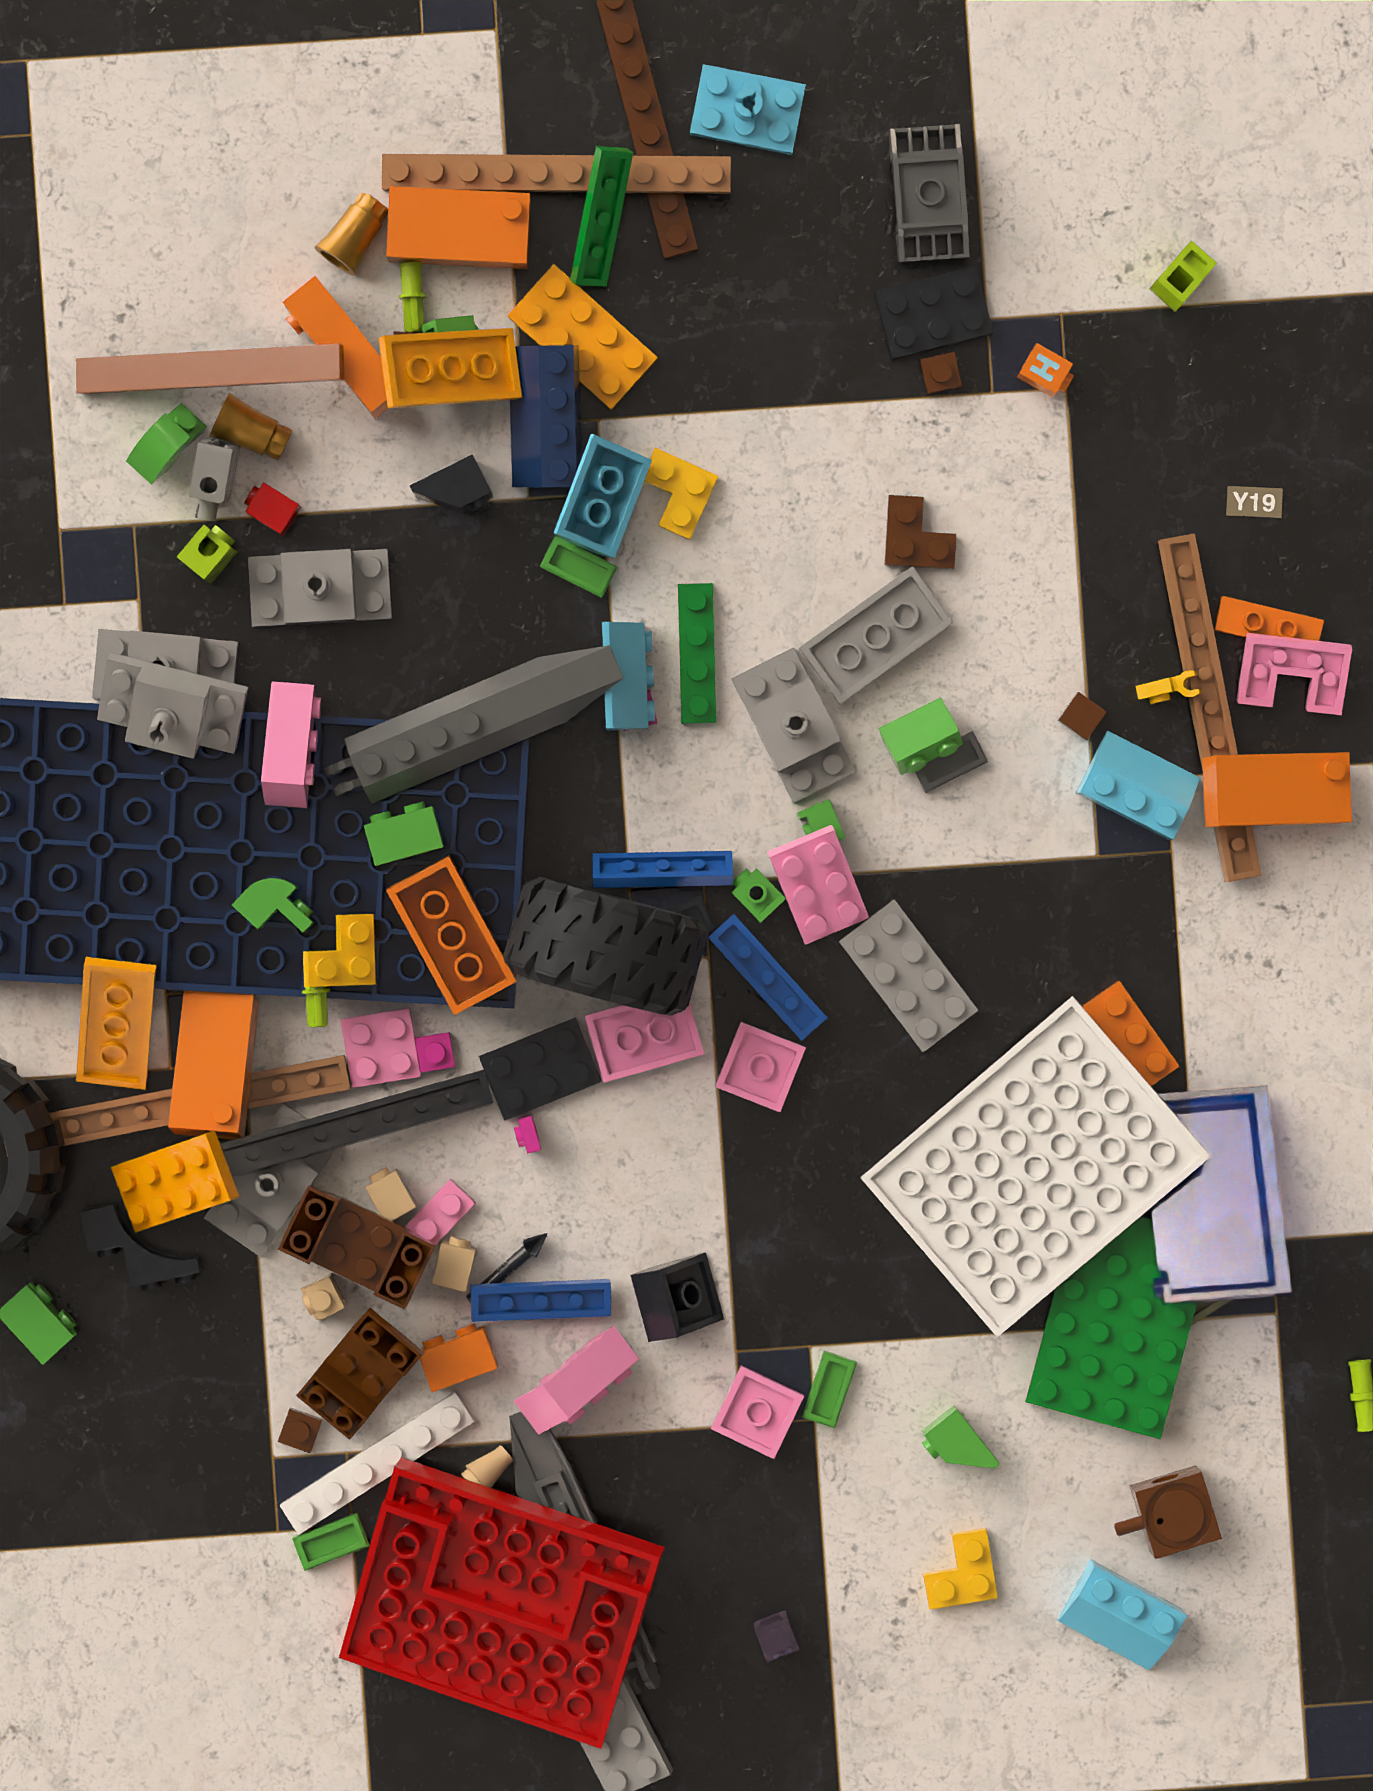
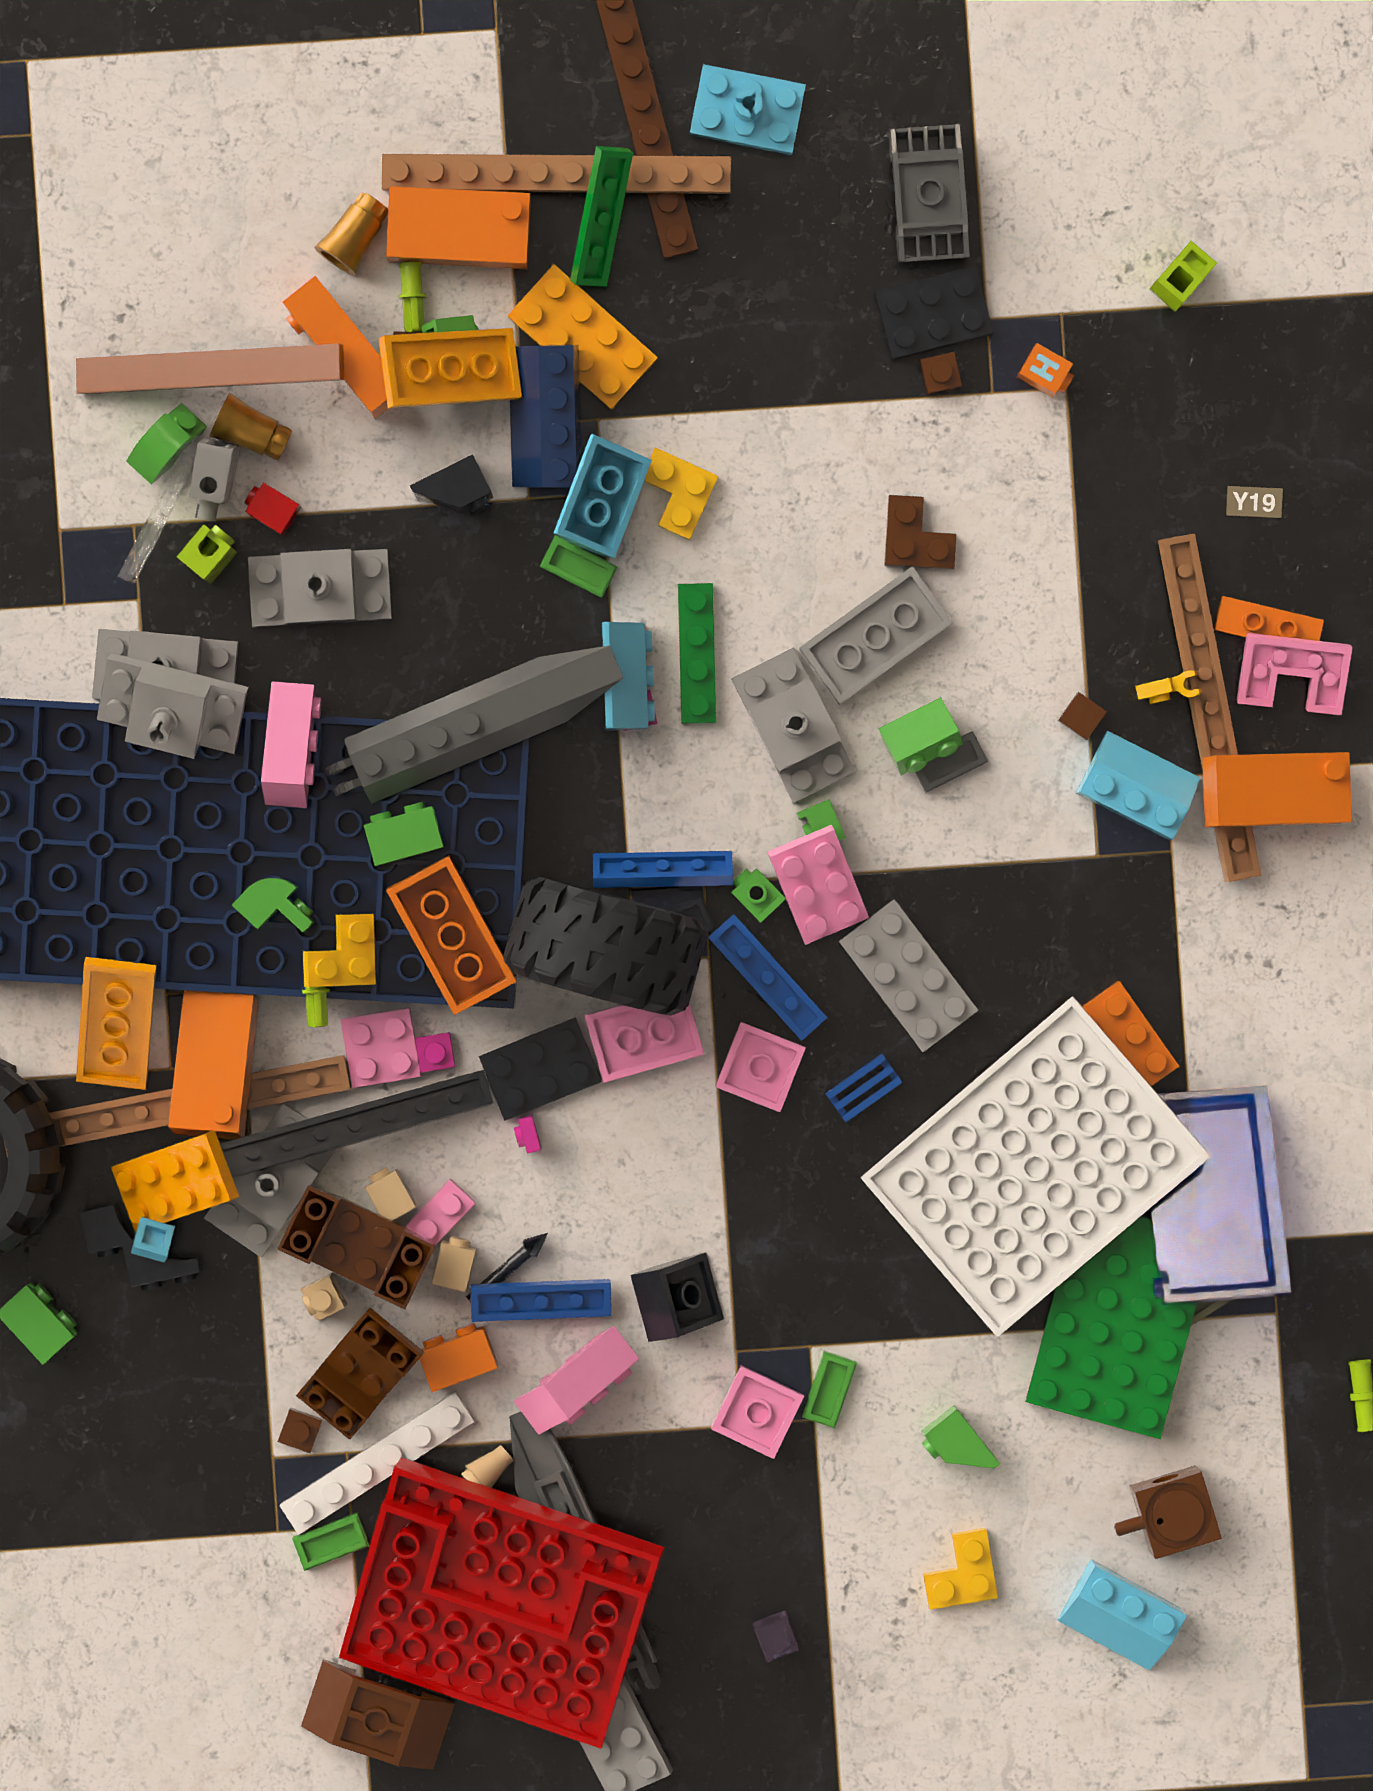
none -> clear tile [118,452,195,584]
none -> medium azure plate [131,1217,175,1263]
none -> reddish brown slope [301,1659,455,1770]
none -> blue tile [825,1053,902,1122]

